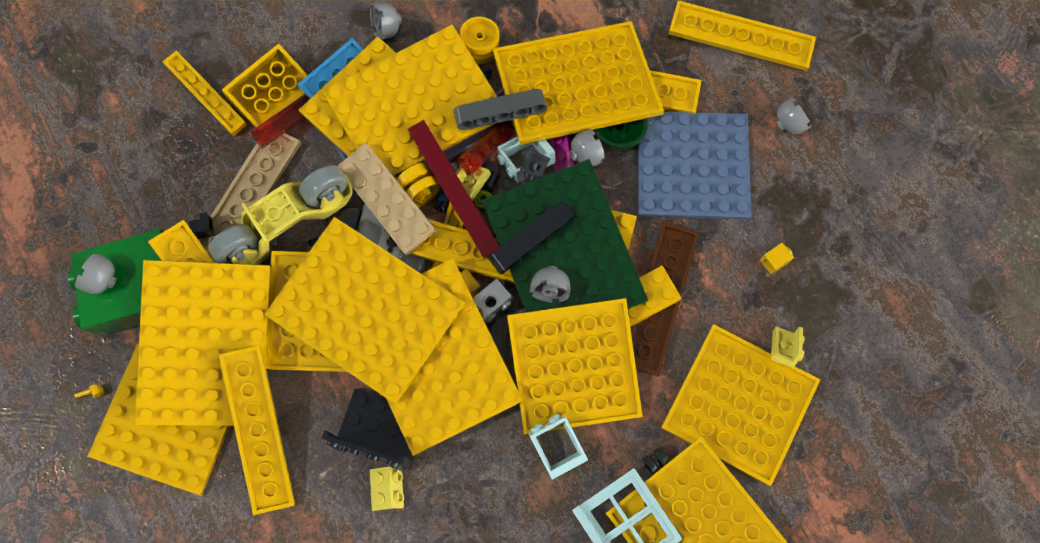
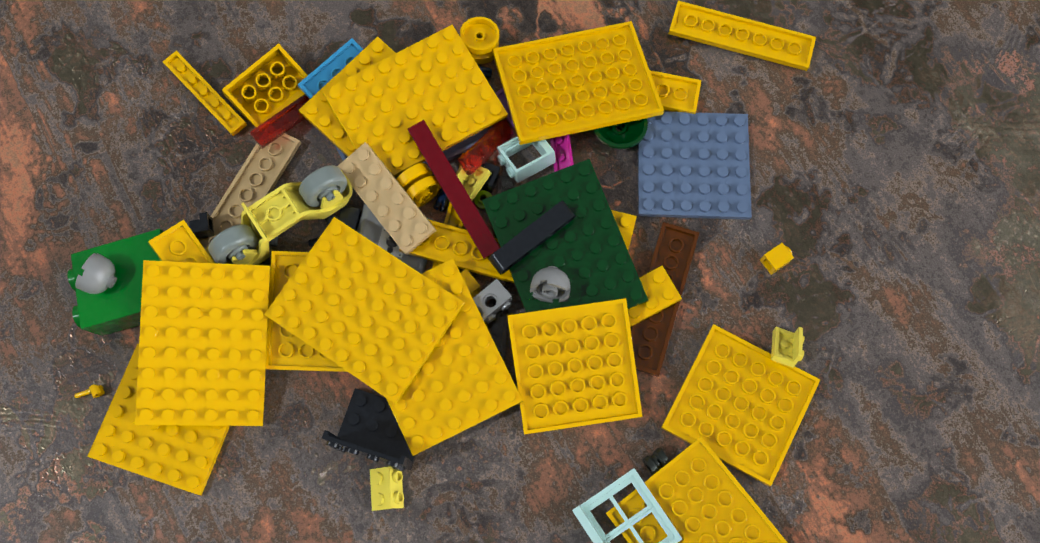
yellow plate [219,345,295,515] -> none
light grey cylinder [370,3,402,40] -> none
dark grey beam [453,89,547,130] -> none
black brick [519,150,551,181] -> none
light aqua window [528,414,588,479] -> none
light grey cylinder [570,129,605,166] -> none
light grey cylinder [776,97,812,135] -> none

